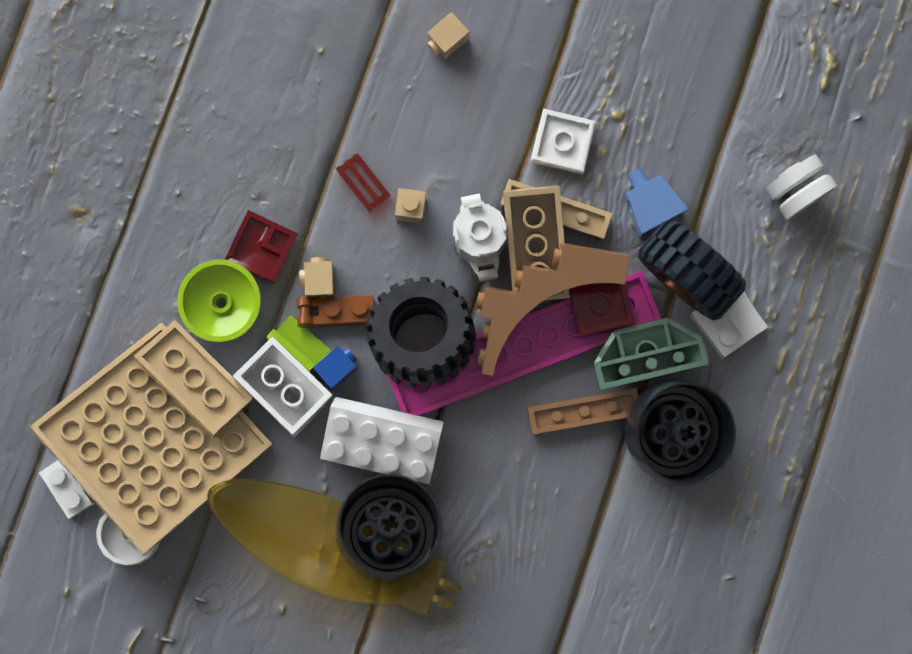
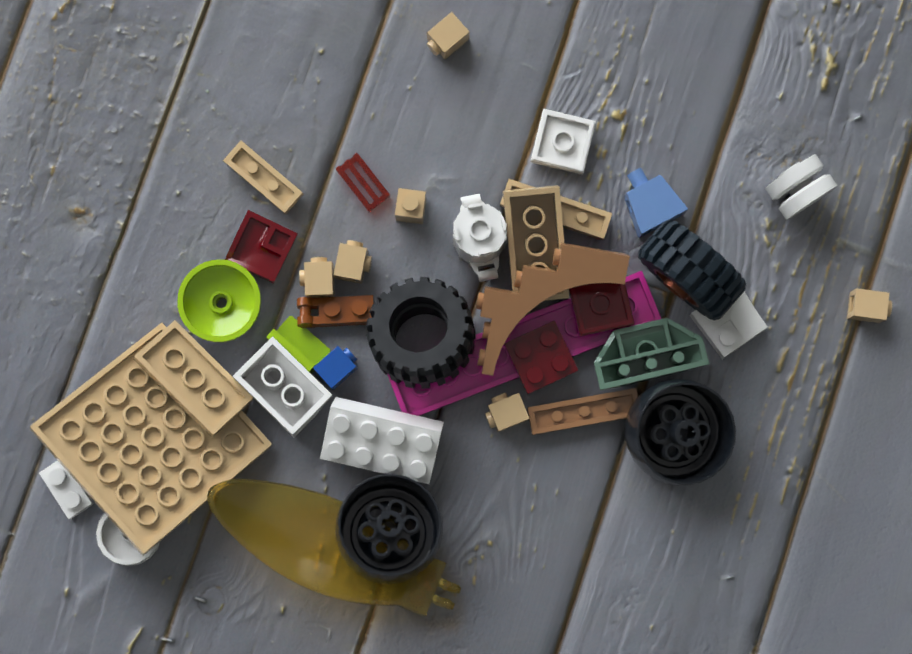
none -> tan plate [223,141,304,215]
none -> tan brick [333,240,372,284]
none -> tan brick [485,393,530,432]
none -> dark red plate [504,320,578,394]
none -> tan brick [847,288,892,323]

